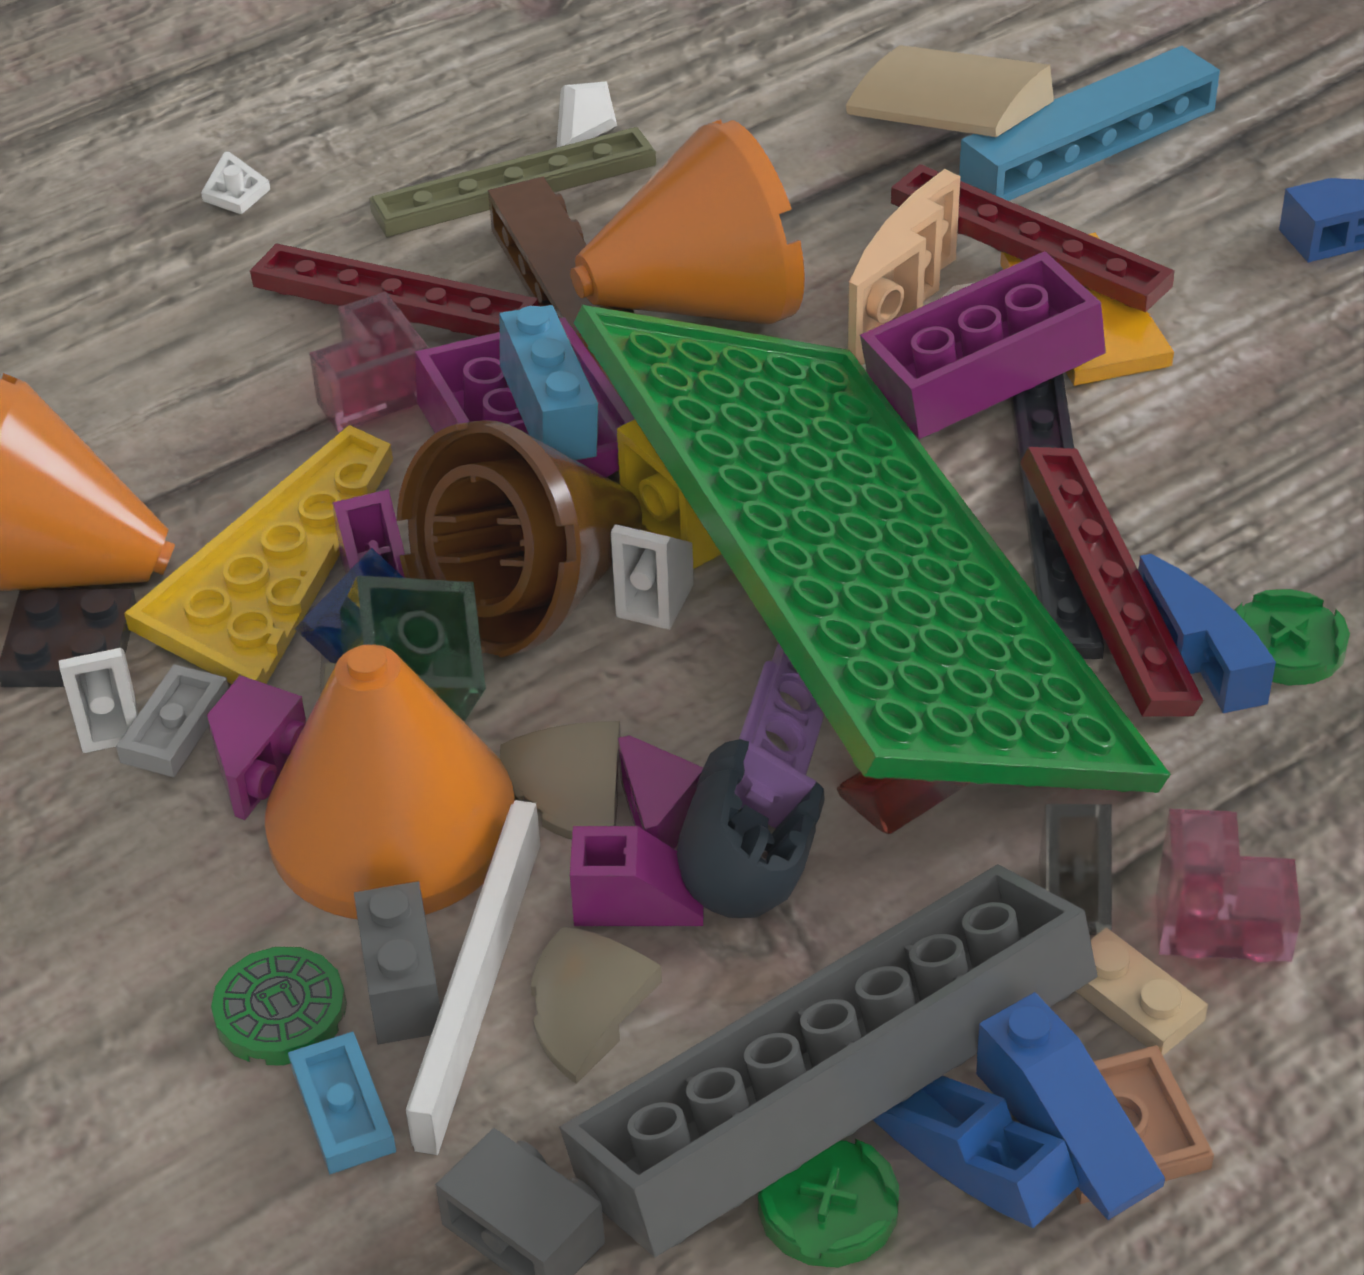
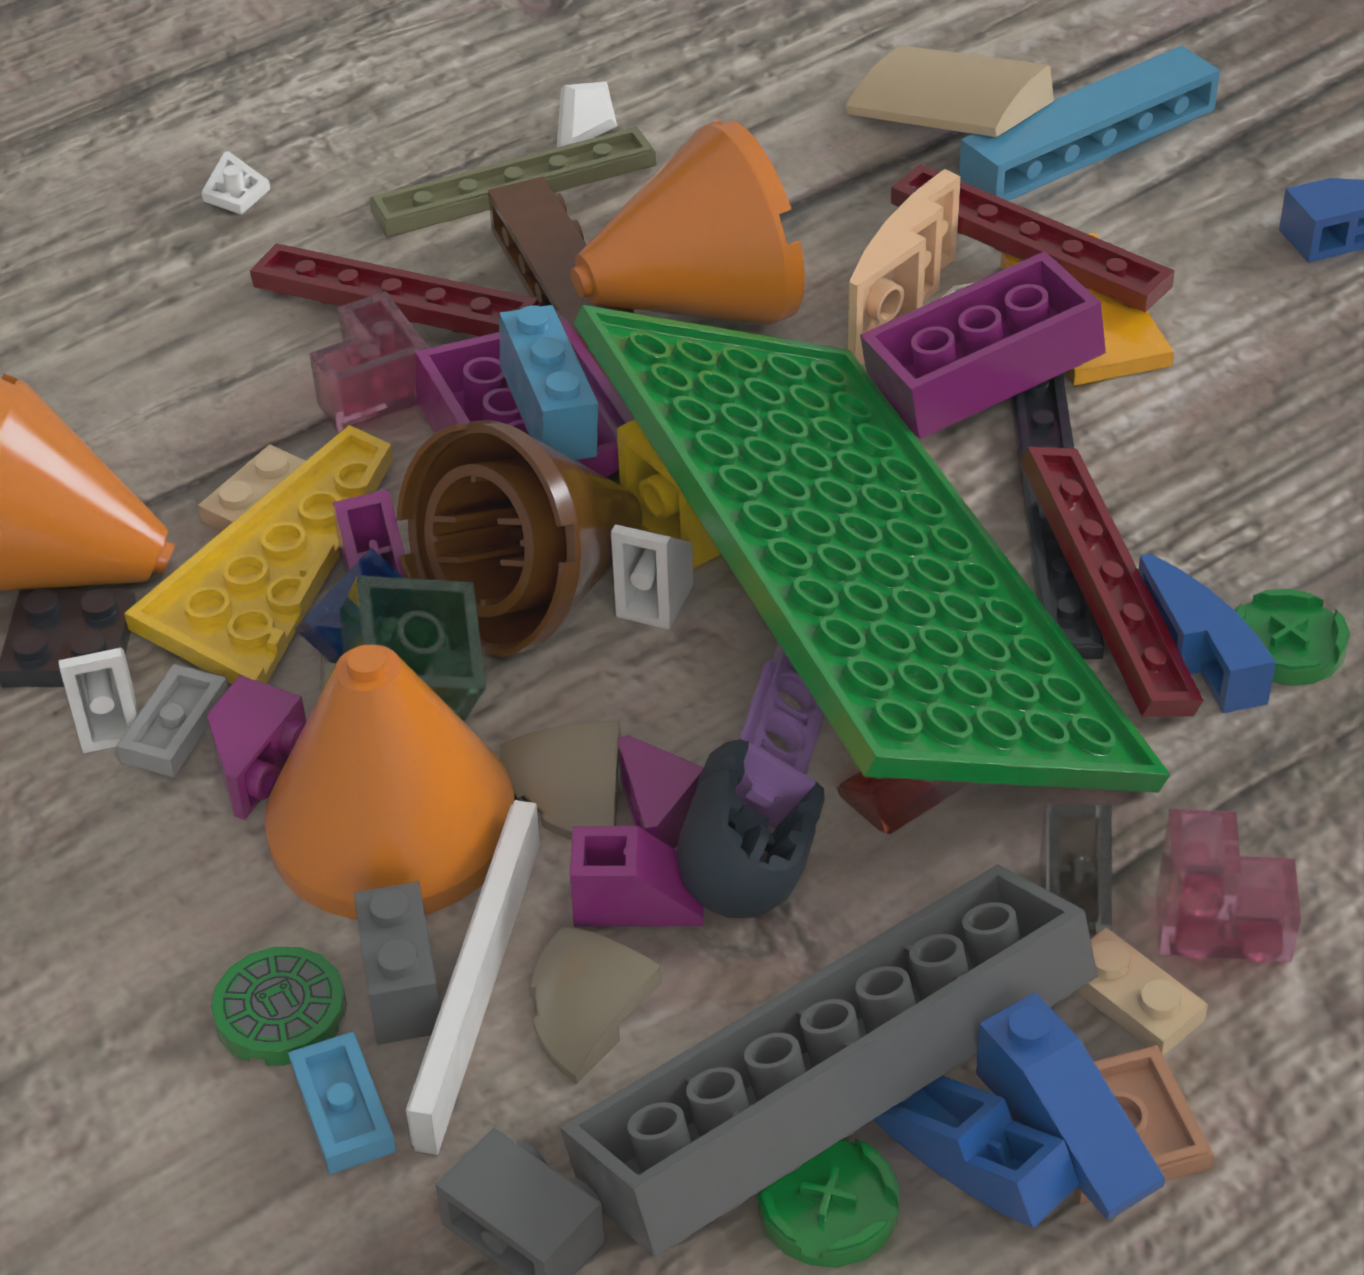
none -> tan plate [198,444,306,531]

